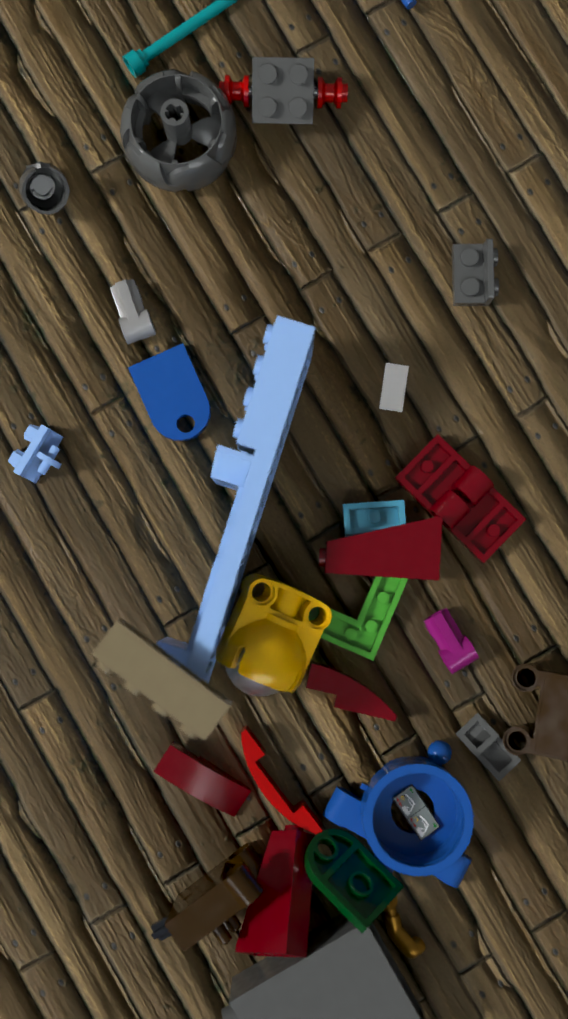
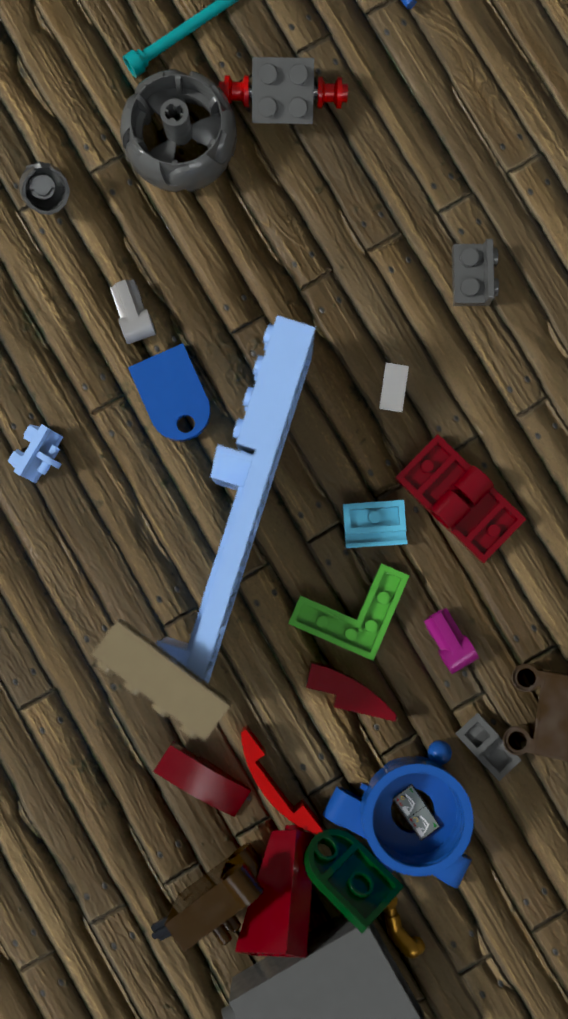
yellow piece [216,574,332,696] -> none
dark red slope [318,517,443,580] -> none

